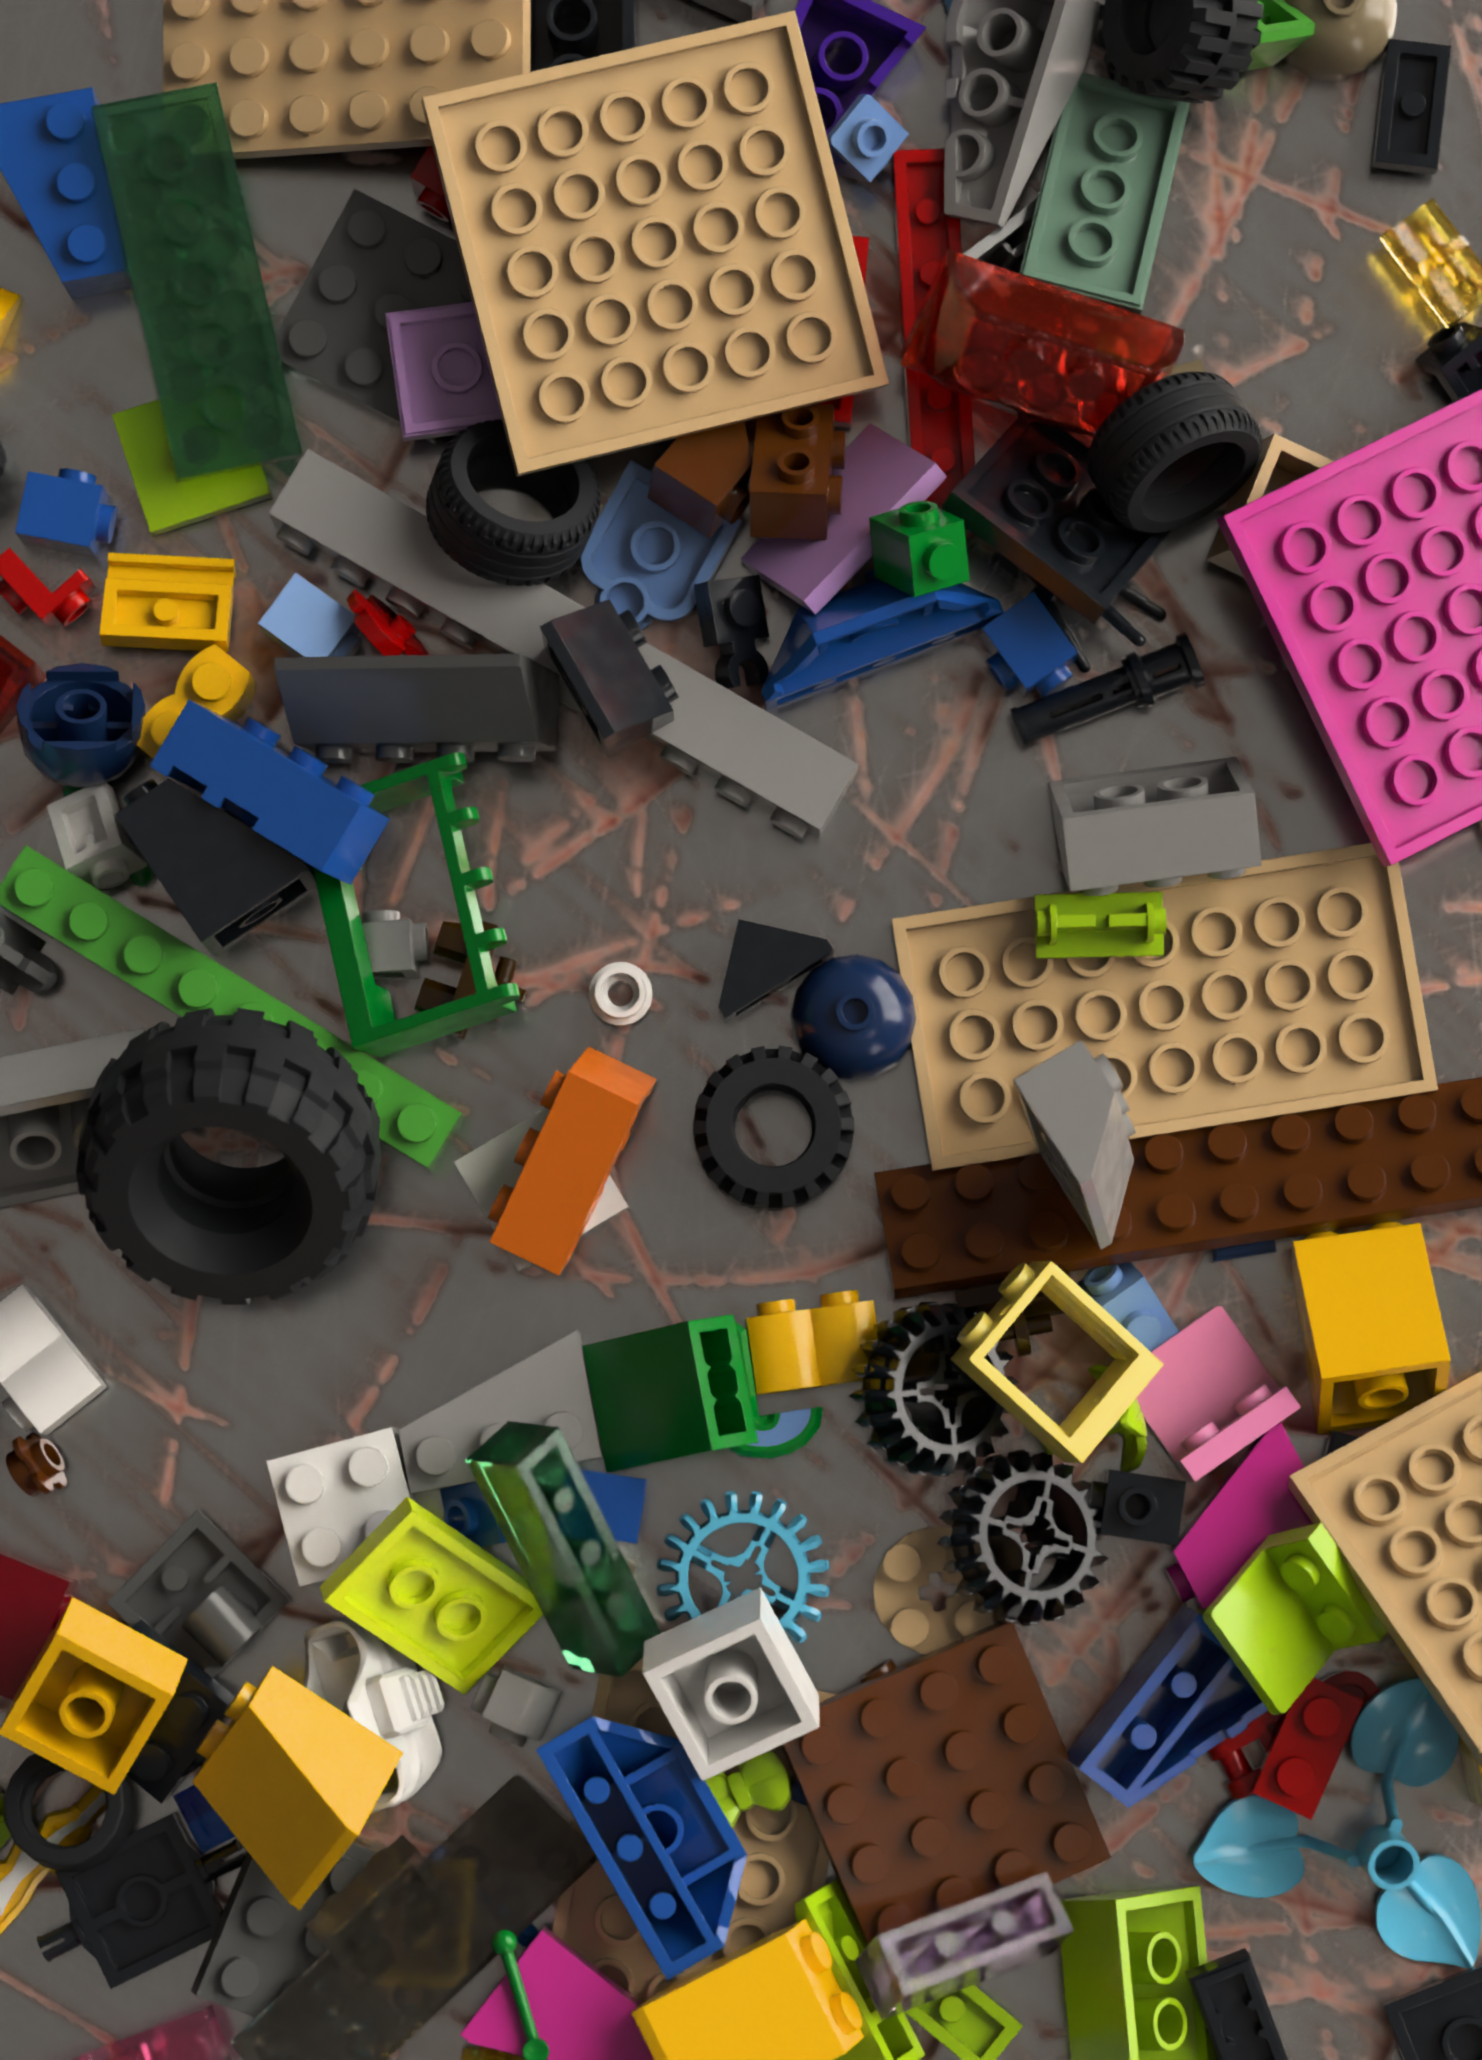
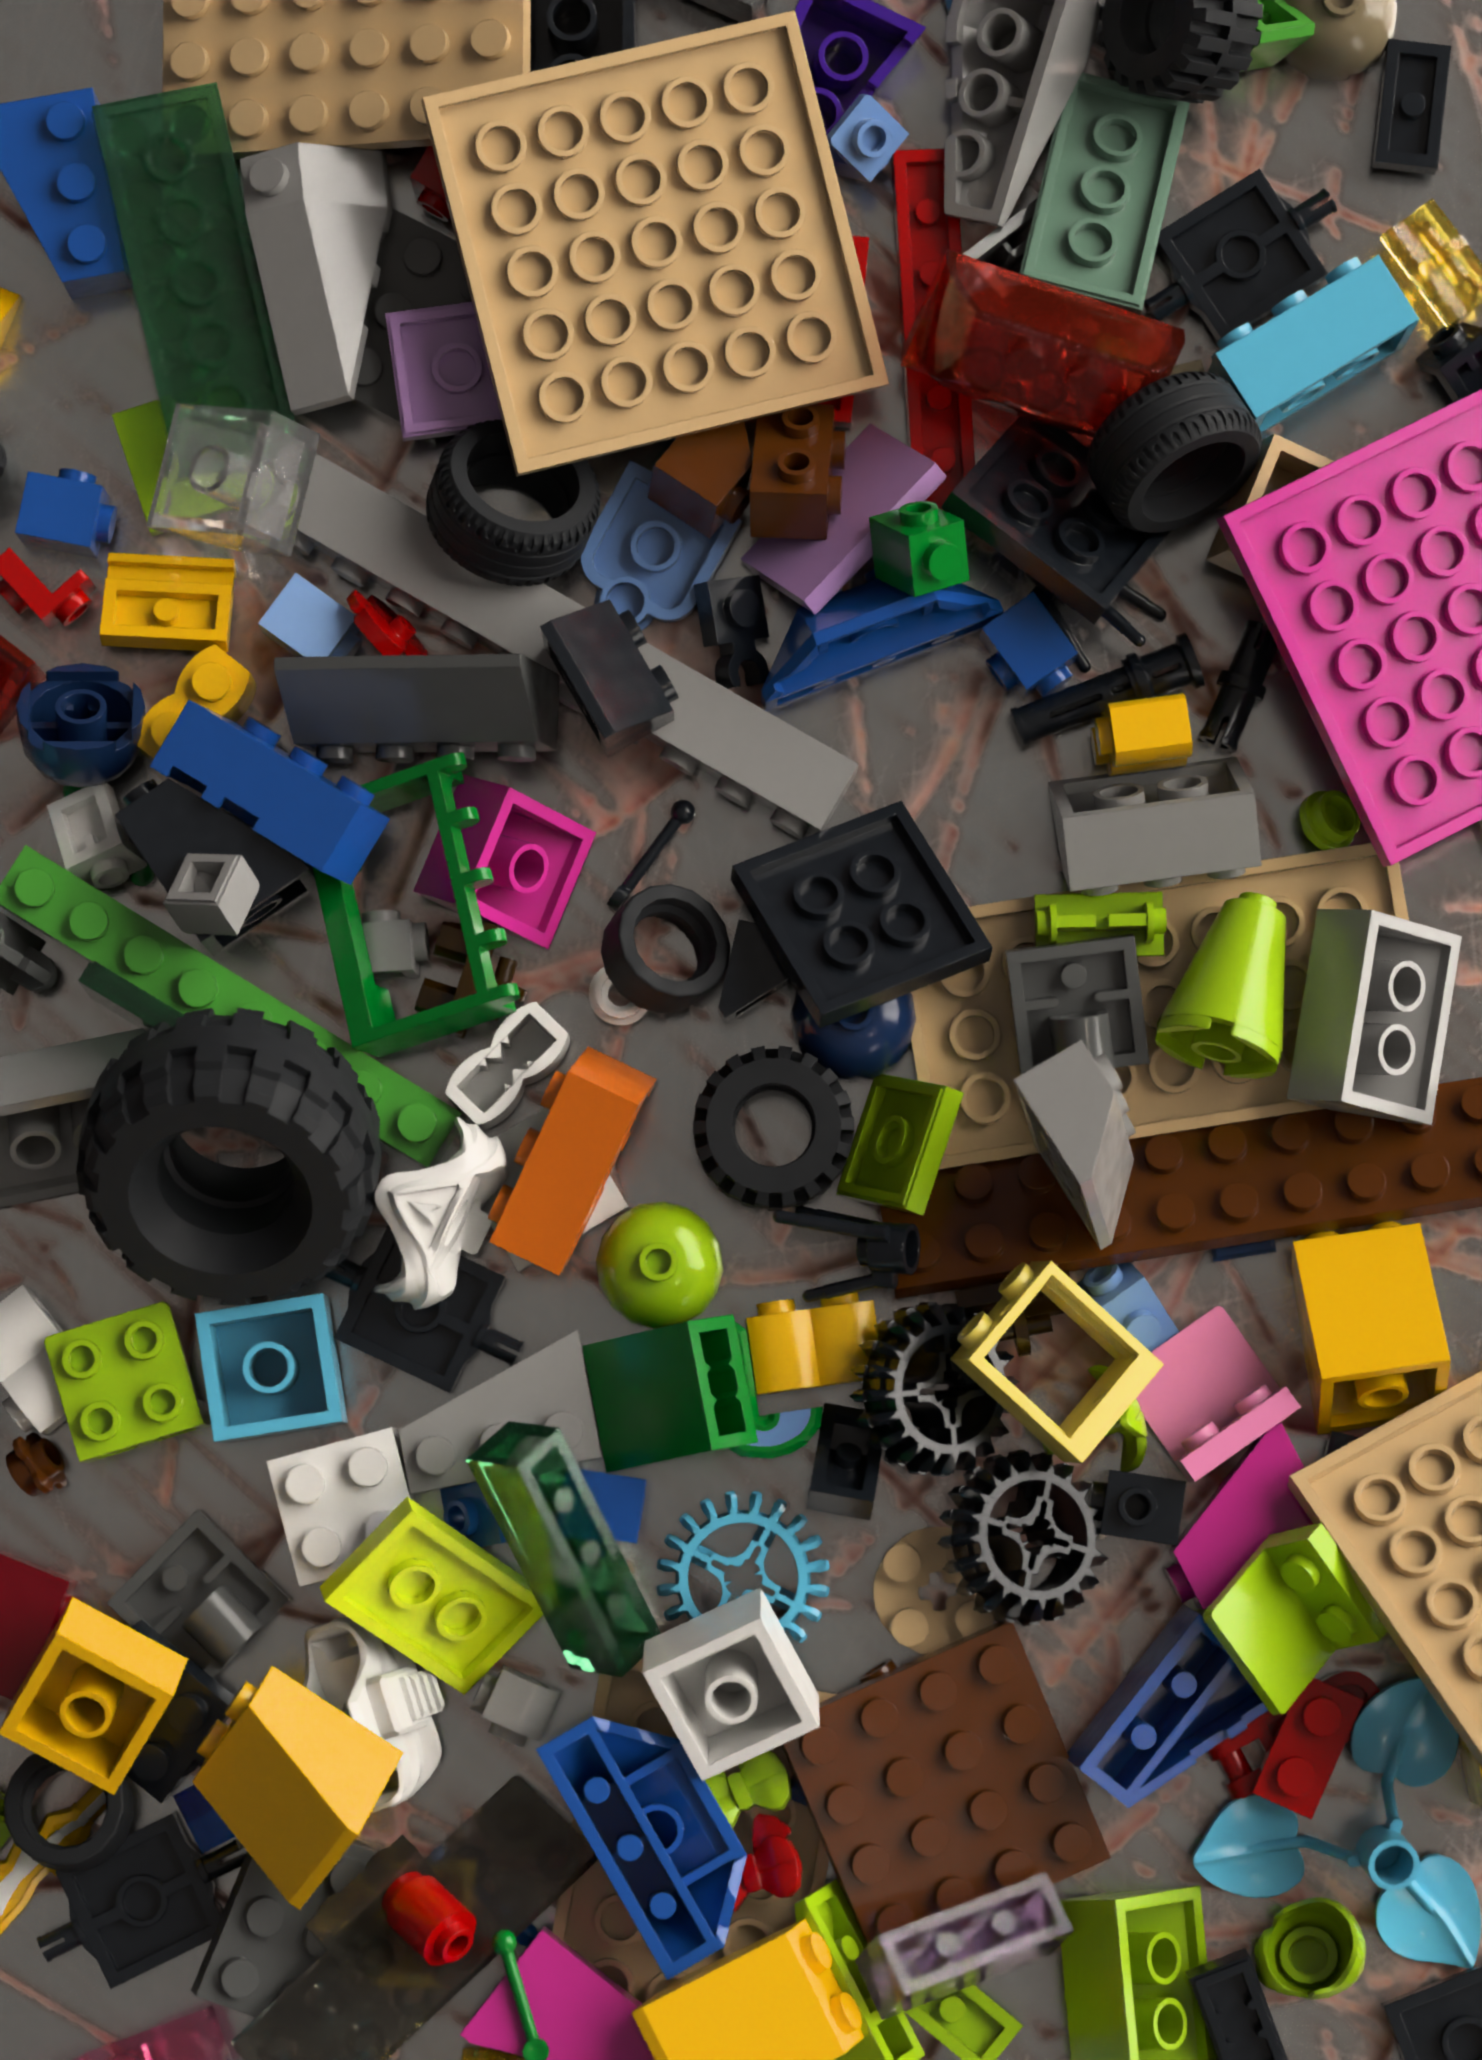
none -> lime bracket [44,1301,211,1463]
none -> clear green tile [78,961,184,1031]
none -> clear slope [146,403,320,557]
none -> light grey slope [163,853,260,936]
none -> medium azure brick [194,1293,348,1443]
none -> light grey wedge [240,142,392,416]
none -> black plate [325,1224,524,1393]
none -> white piece [373,1117,509,1310]
none -> red brick [382,1871,477,1966]
none -> dark pink slope [413,774,596,949]
none -> white brick [445,1002,570,1130]
none -> lime cylinder [596,1201,724,1329]
none -> black tyre [601,884,730,1014]
none -> black hinge [607,800,696,912]
none -> black plate [730,801,993,1029]
none -> red piece [733,1813,802,1912]
none -> black plant [773,1206,921,1302]
none -> black slope [806,1403,882,1520]
none -> lime plate [837,1074,964,1216]
none -> dark grey plate [1005,934,1150,1075]
none -> yellow brick [1090,693,1193,776]
none -> black plate [1144,169,1337,342]
none -> lime cone [1155,892,1286,1079]
none -> black pin [1198,620,1278,753]
none -> medium azure brick [1208,255,1419,434]
none -> lime hair [1254,1897,1366,2000]
none -> light grey slope [1287,909,1462,1125]
none -> lime plate [1299,790,1360,850]

